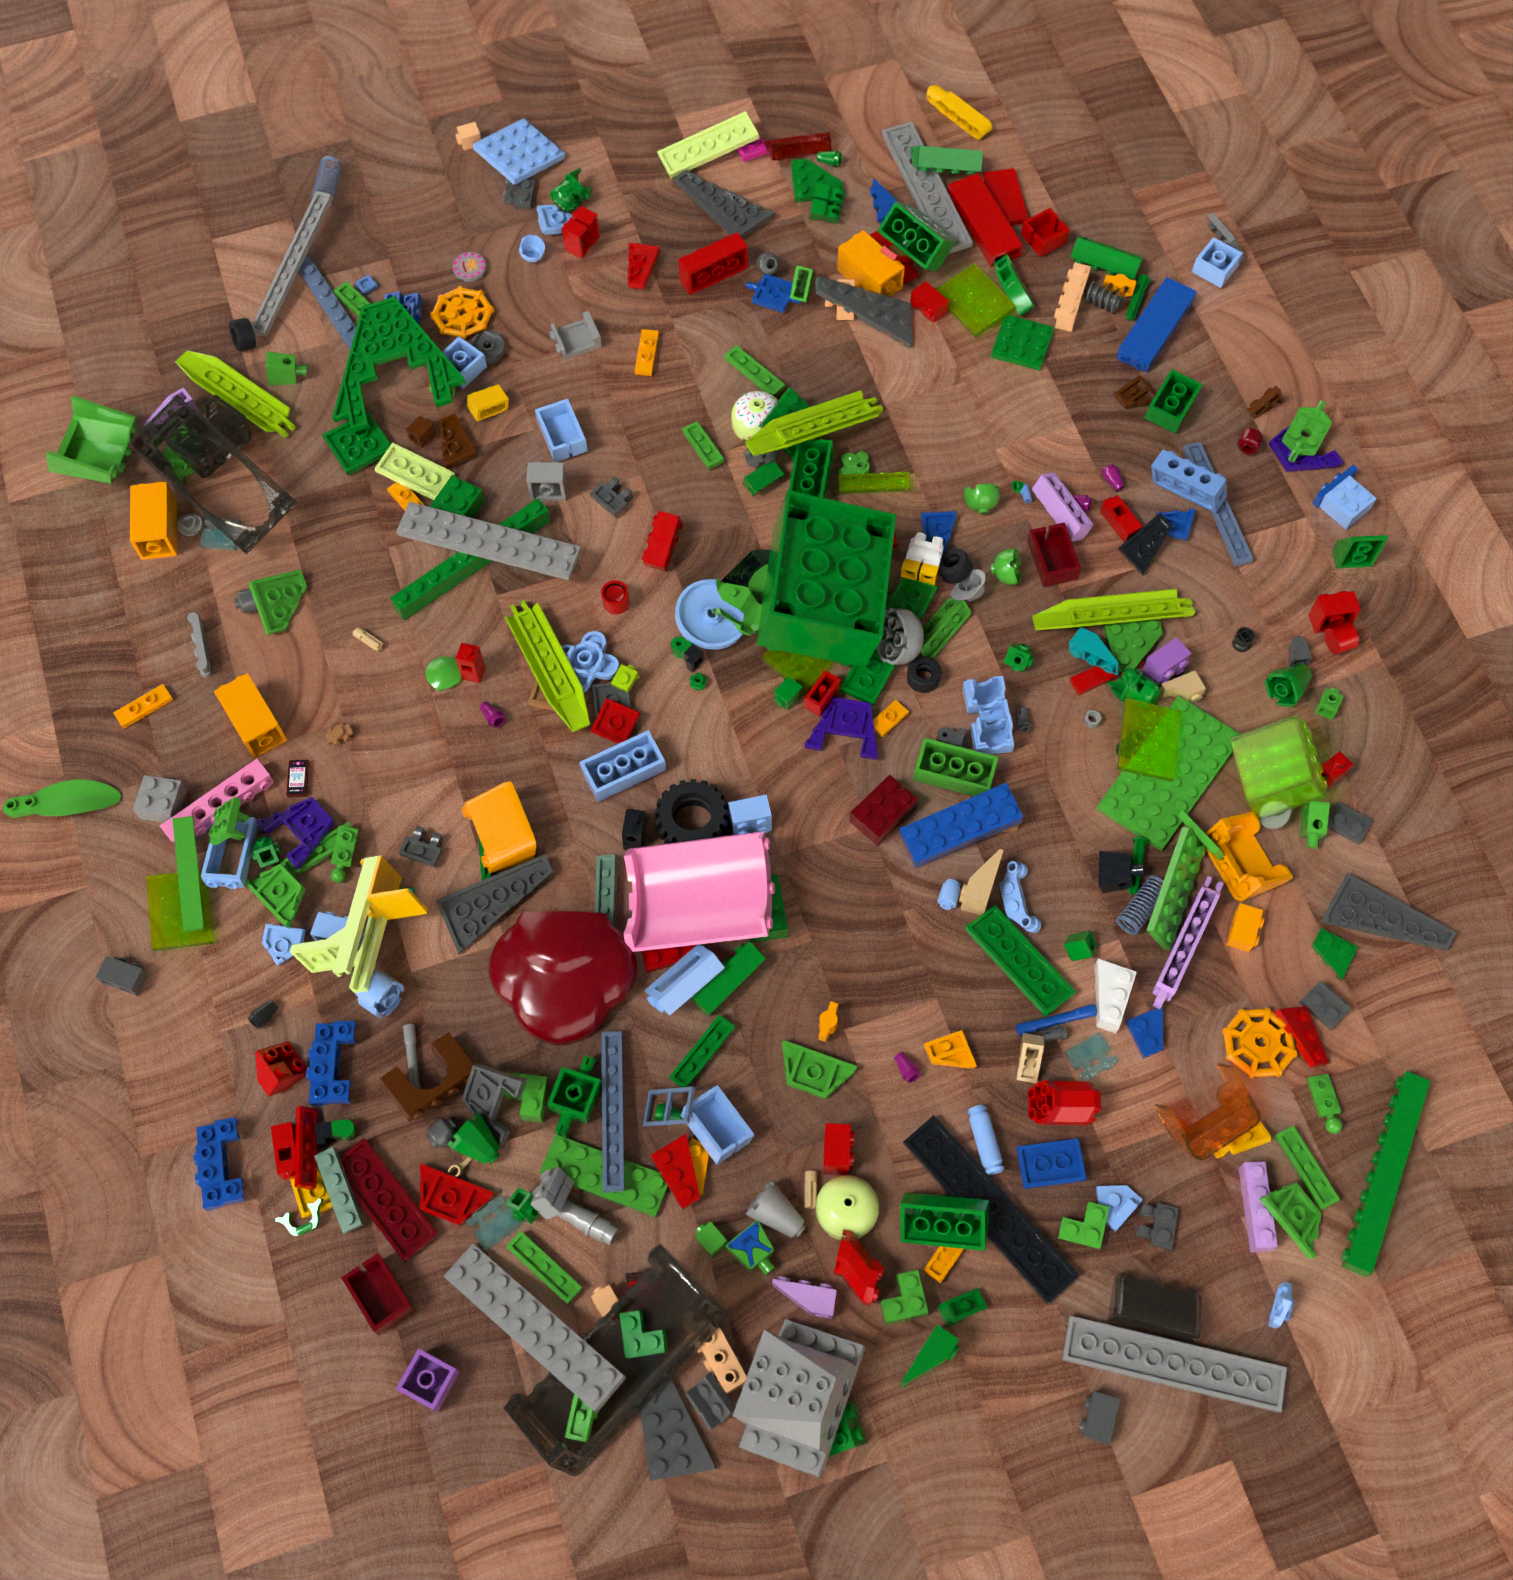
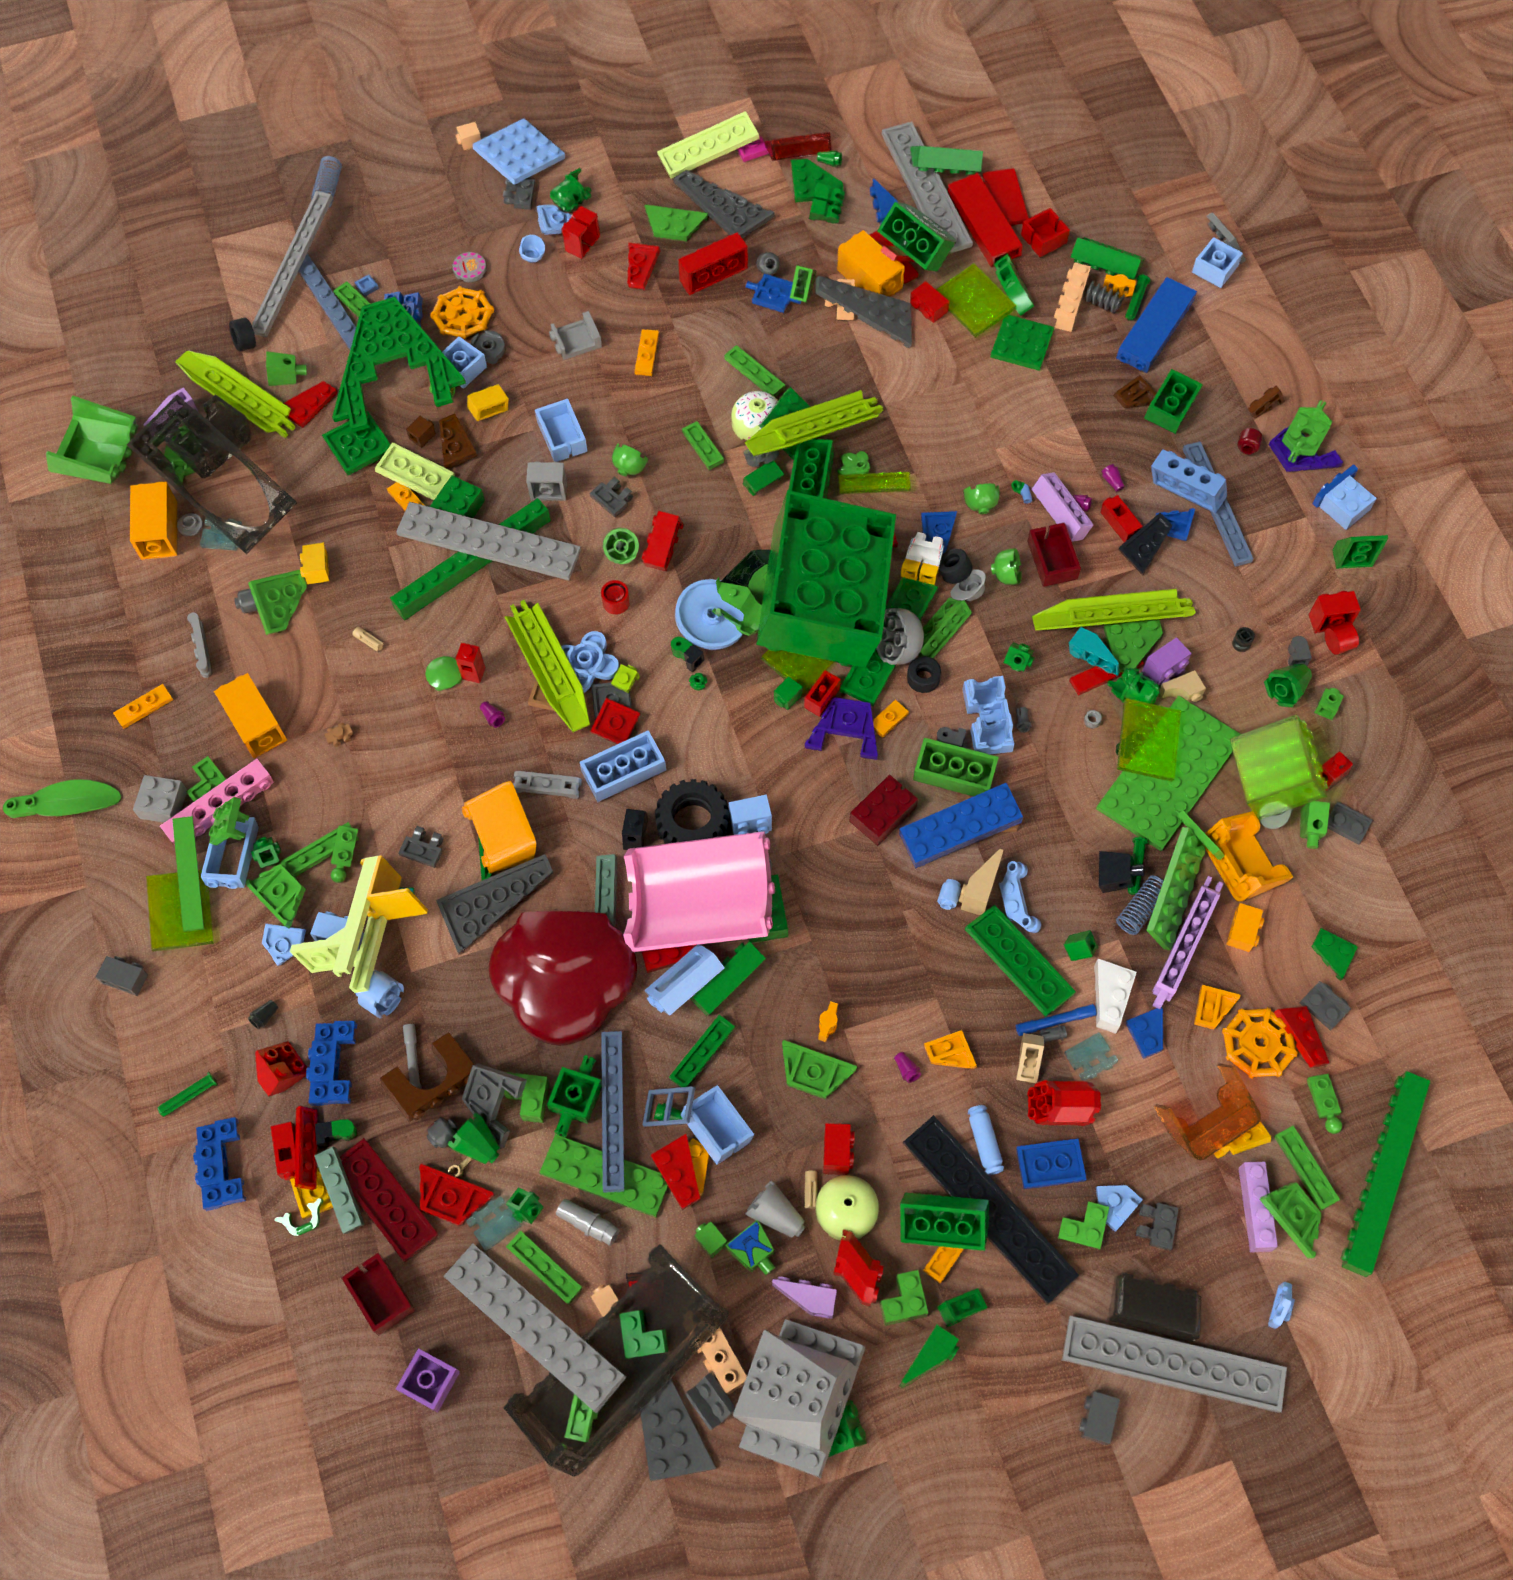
dark purple wing [256,797,335,870] -> none
tile [286,760,309,798] -> none
light grey brick [531,1167,574,1219] -> none
yellow piece [927,85,992,140] -> none
dark grey wing [1320,873,1457,951] -> none
none -> green axle [157,1072,218,1117]
none -> bright green plate [186,756,226,802]
none -> red wing [283,381,338,428]
none -> yellow brick [300,542,329,584]
none -> light grey plate [513,771,582,799]
none -> bright green cylinder [602,527,639,564]
none -> bright green cylinder [612,443,648,477]
none -> bright green wing [645,205,708,241]
none -> light orange wing [1194,985,1241,1030]

